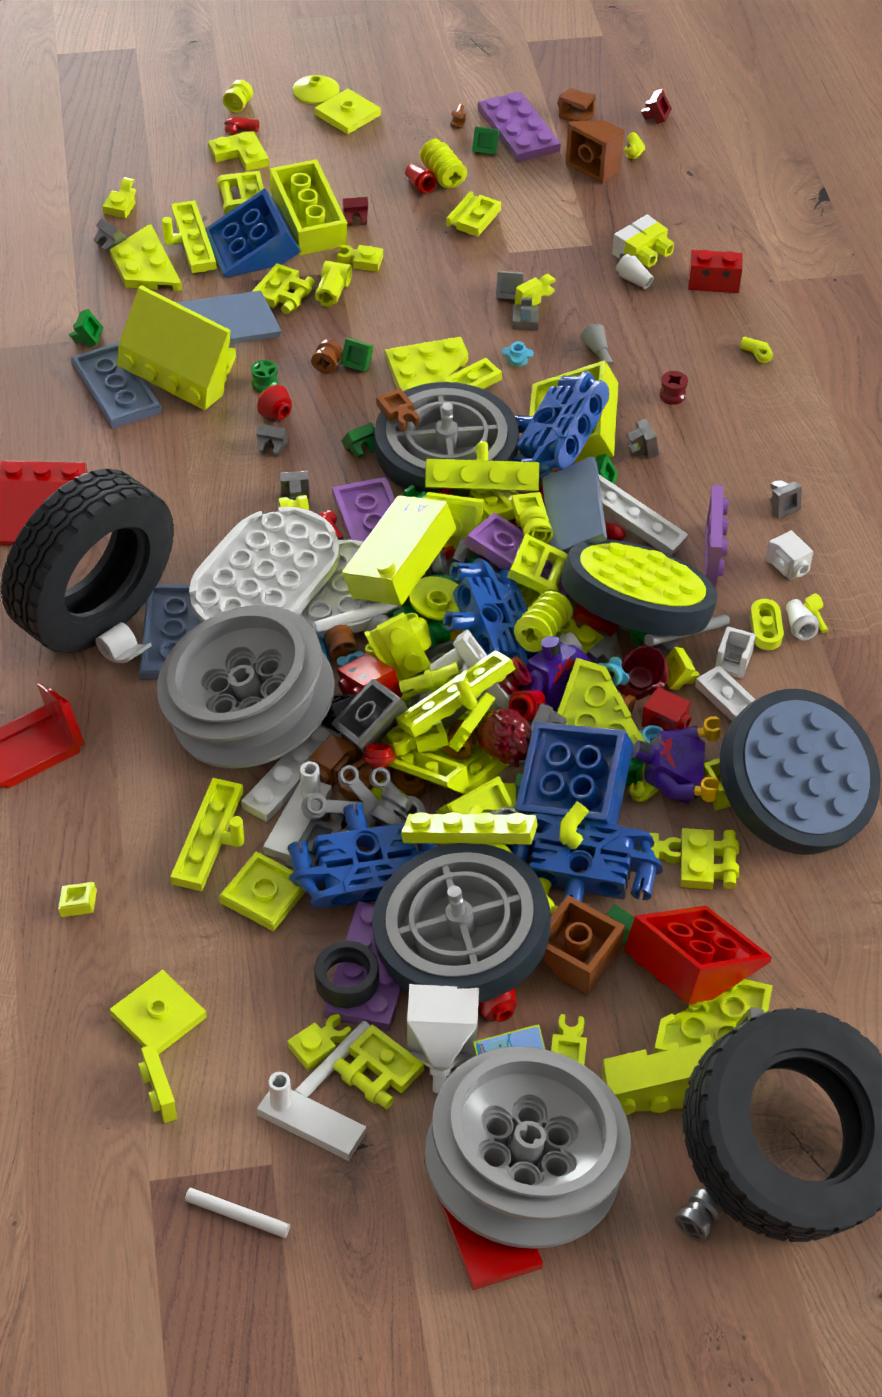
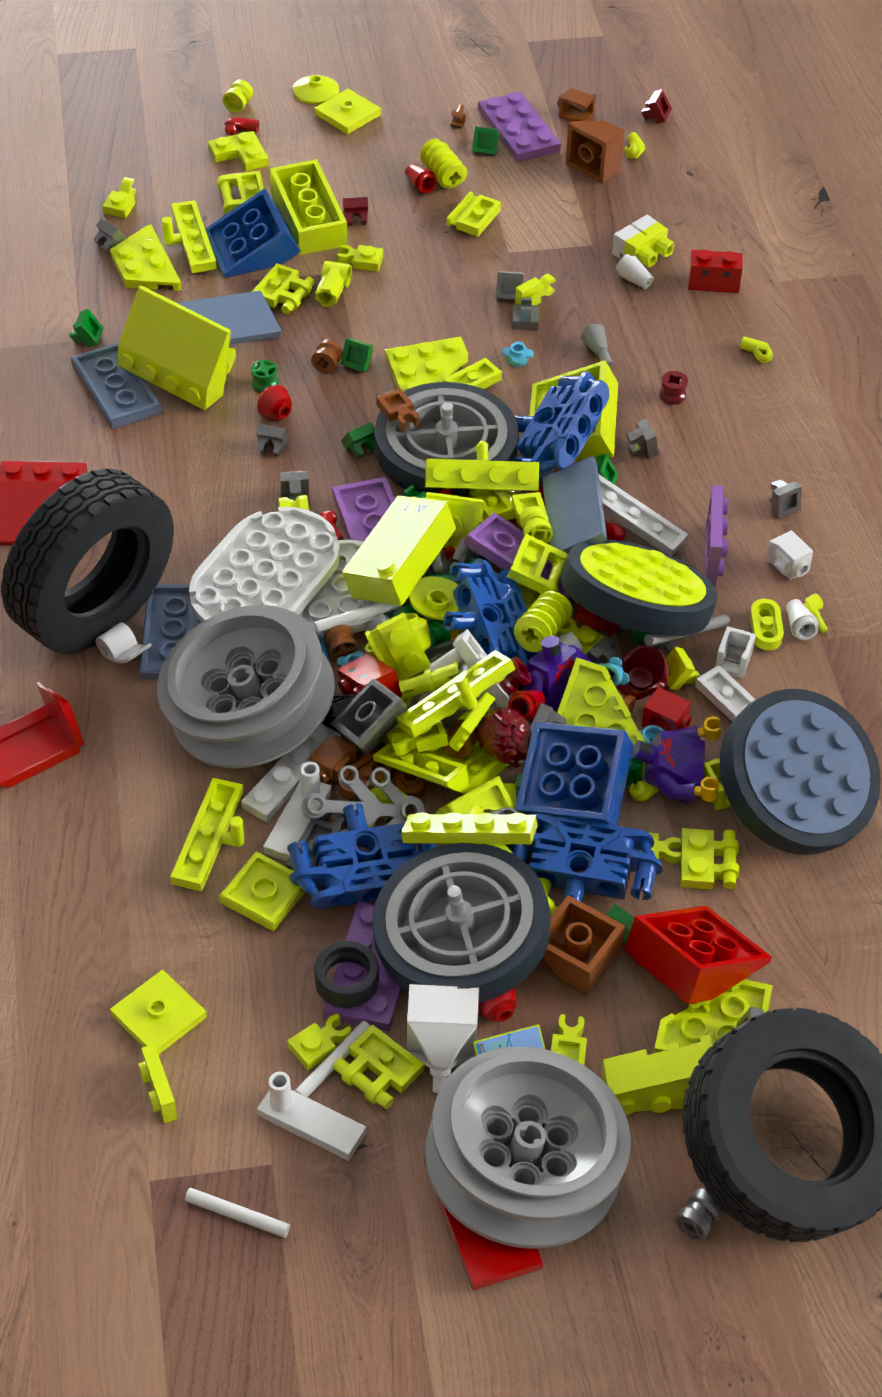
neon yellow tile [58,882,97,917] -> none
red plate [363,743,395,768] -> none
flat silver wheel [369,787,413,826] -> none
neon yellow arm [559,801,589,850] -> none

